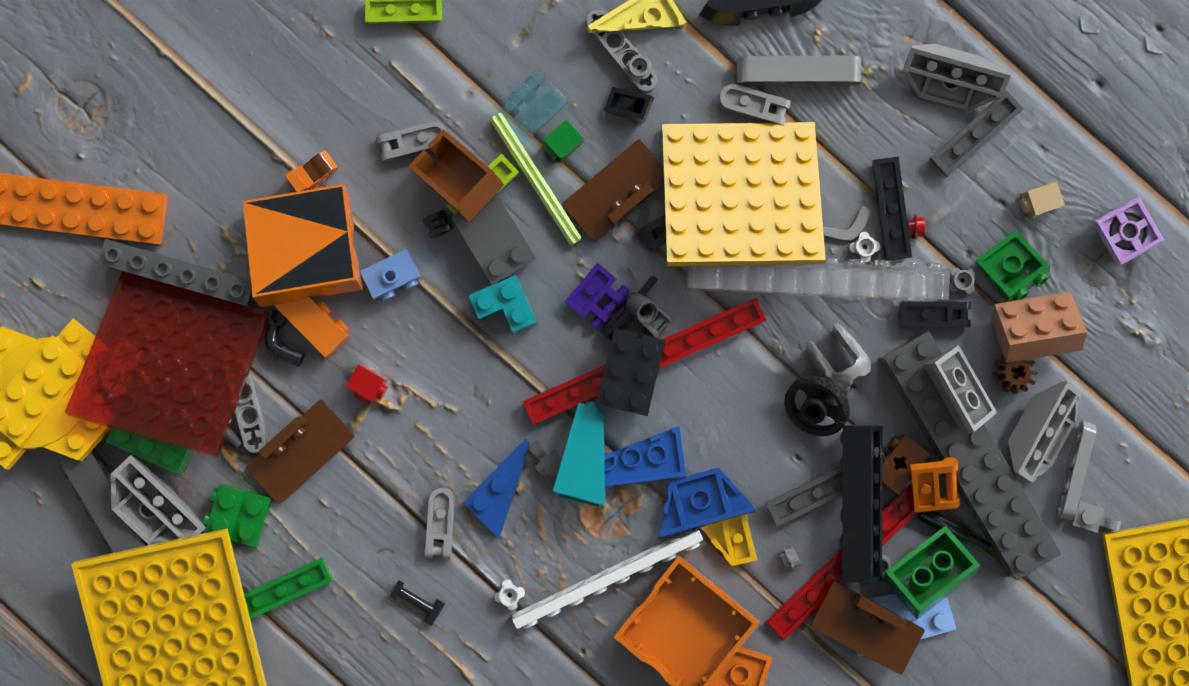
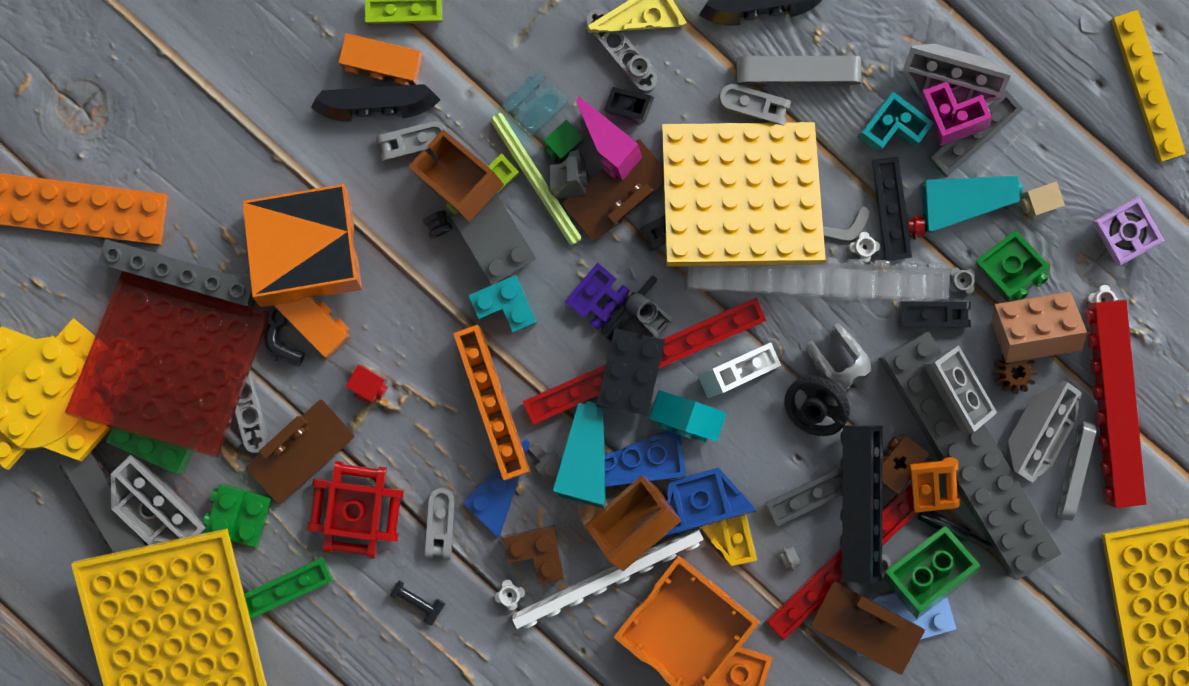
orange leg [285,151,338,192] -> none
medium blue brick [360,249,422,302] -> none
light grey plate [1070,501,1121,533] -> none
none -> red brick [306,461,404,559]
none -> black brick [311,84,441,122]
none -> orange brick [338,33,423,86]
none -> orange brick [453,325,531,481]
none -> reddish brown brick [503,525,564,584]
none -> dark grey brick [550,150,590,199]
none -> dark pink slope [576,97,642,181]
none -> dark orange piece [585,475,682,571]
none -> teal brick [649,390,727,443]
none -> white slope [697,343,781,398]
none -> teal brick [857,92,934,152]
none -> dark pink brick [921,81,992,146]
none -> teal slope [921,176,1023,233]
none -> red brick [1085,300,1147,508]
none -> white plate [1088,285,1118,303]
none -> yellow plate [1111,10,1186,163]

